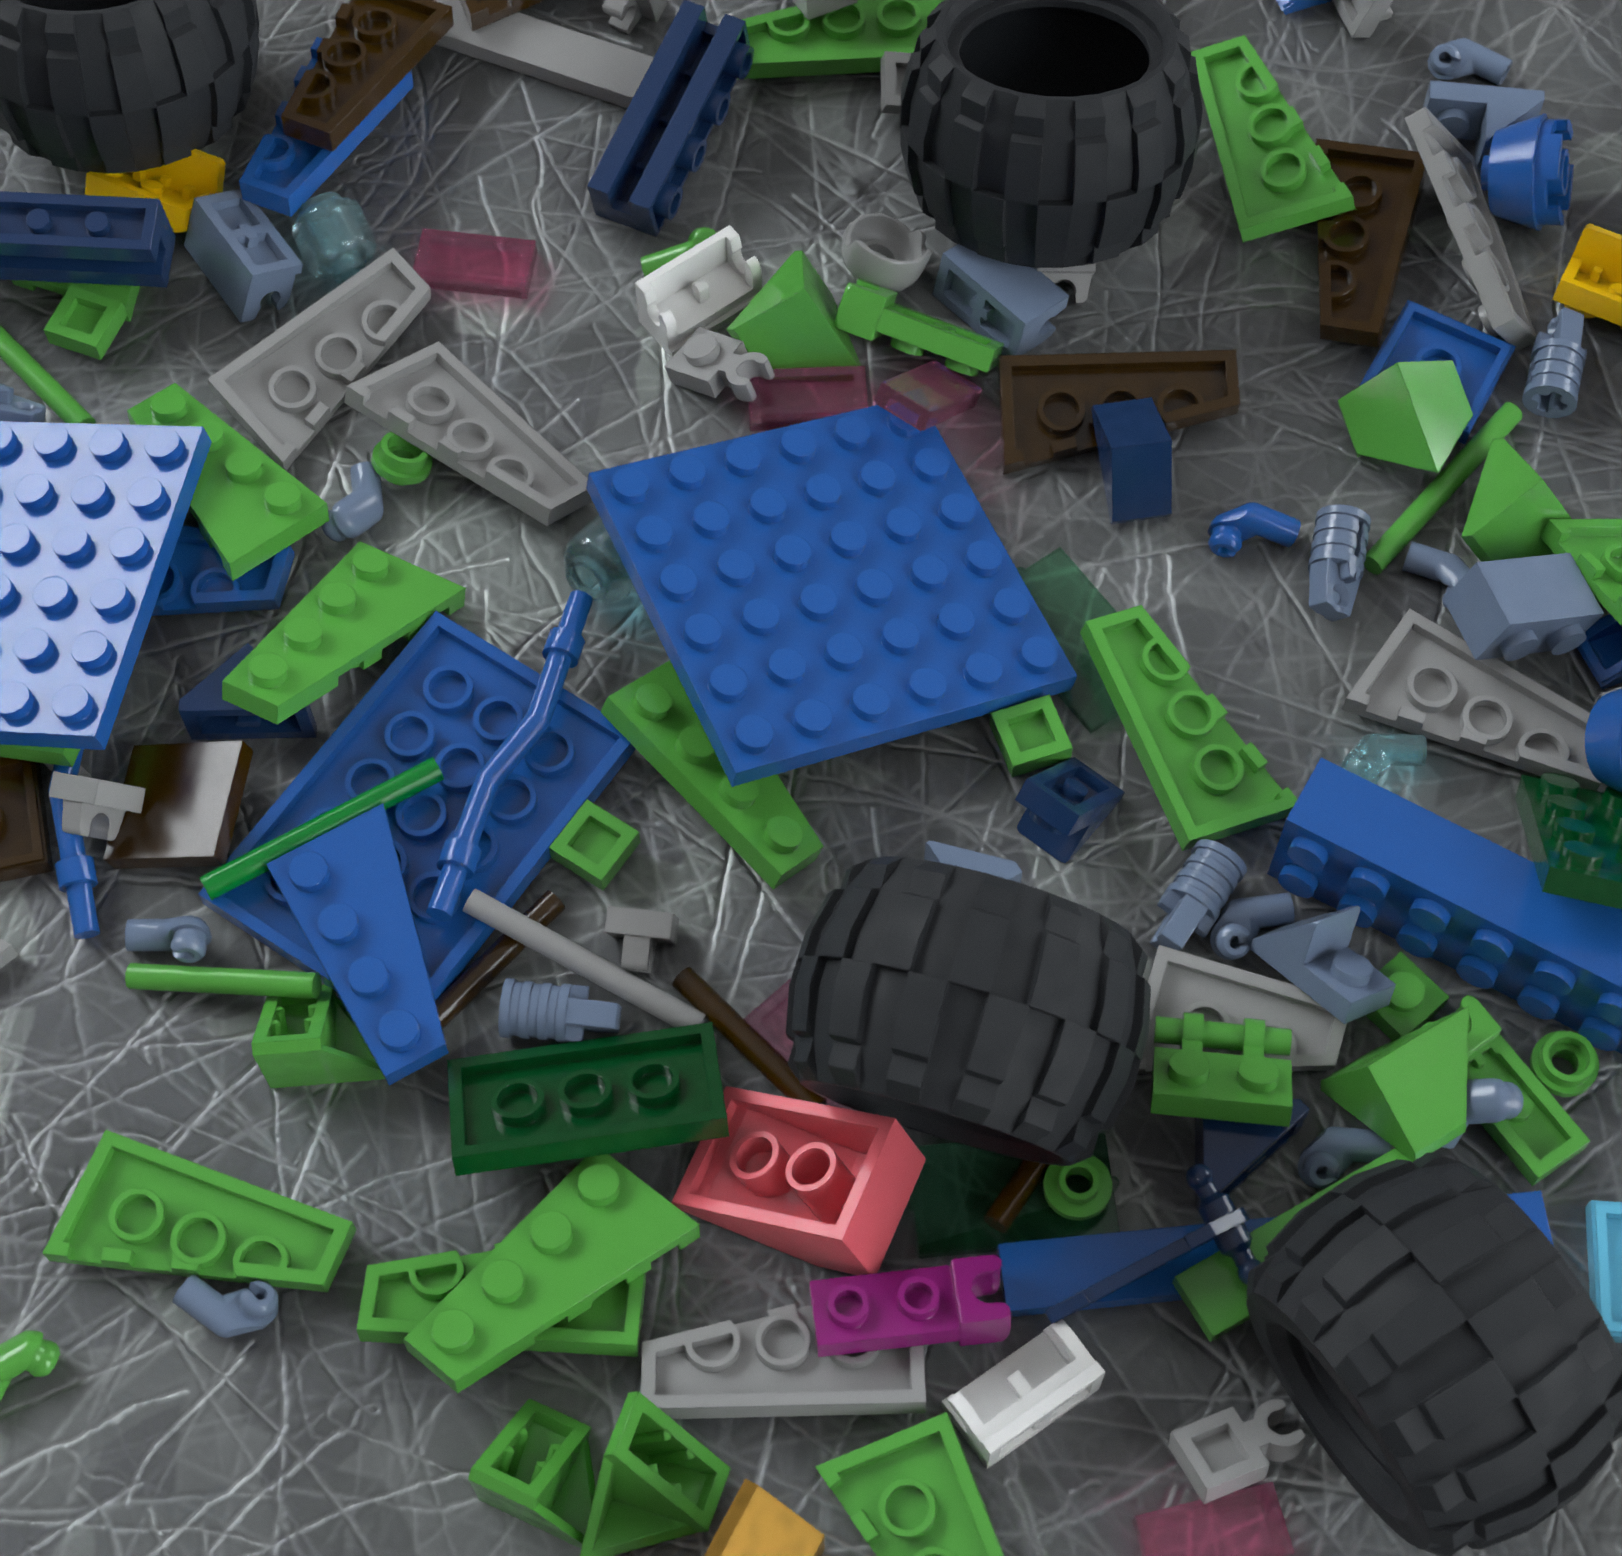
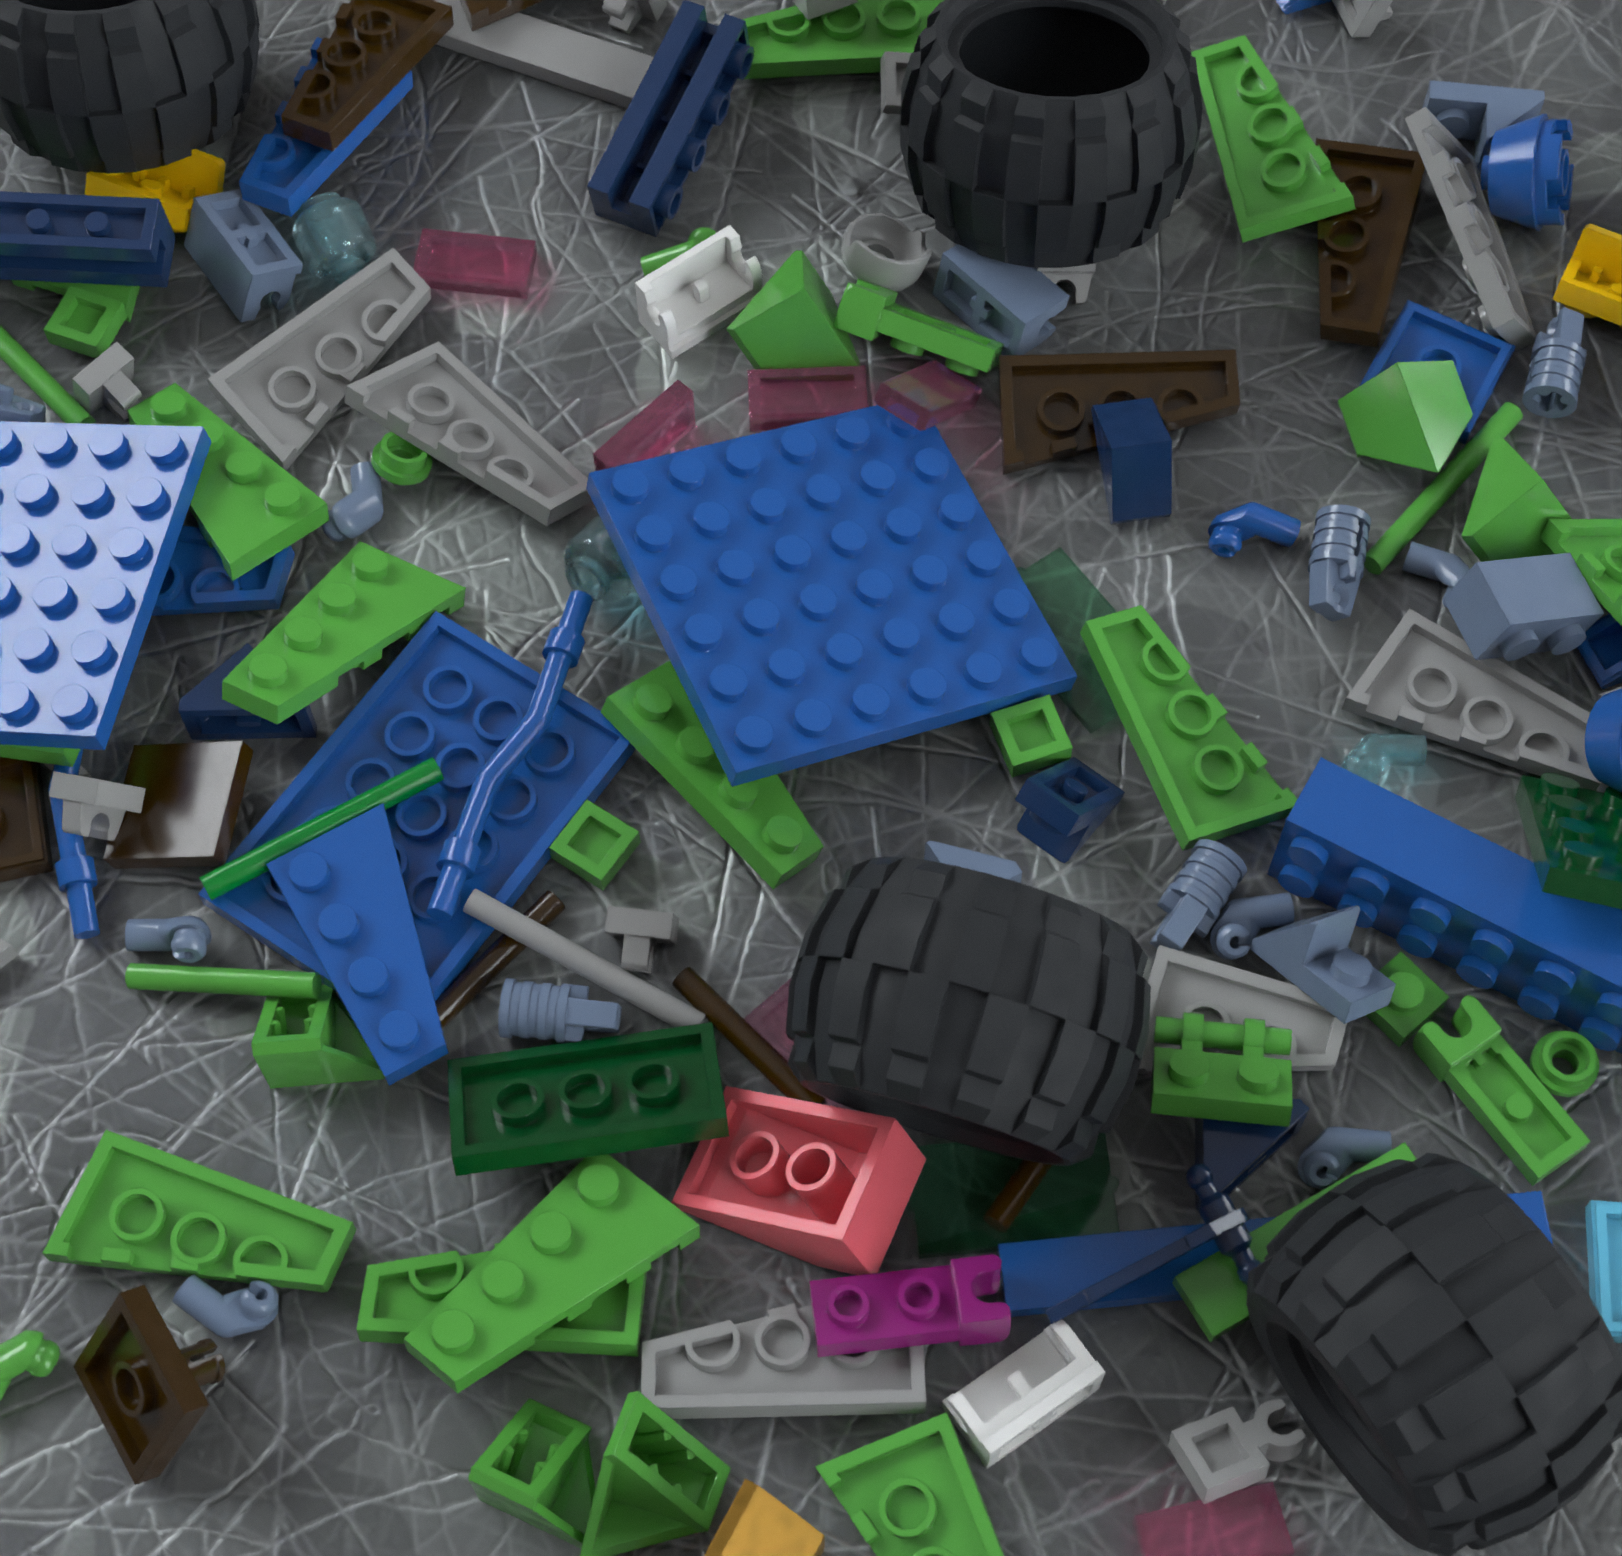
light grey plate [664,327,775,402] -> none
bright green plate [1043,1155,1113,1221] -> none
bright green slope [1321,1006,1469,1161] -> none
sand blue arm [1428,38,1513,86] -> none
sand blue arm [1442,1078,1524,1149] -> none
none -> light grey tile [72,341,142,422]
none -> dark brown tile [73,1285,225,1485]
none -> clear pink tile [593,380,696,471]

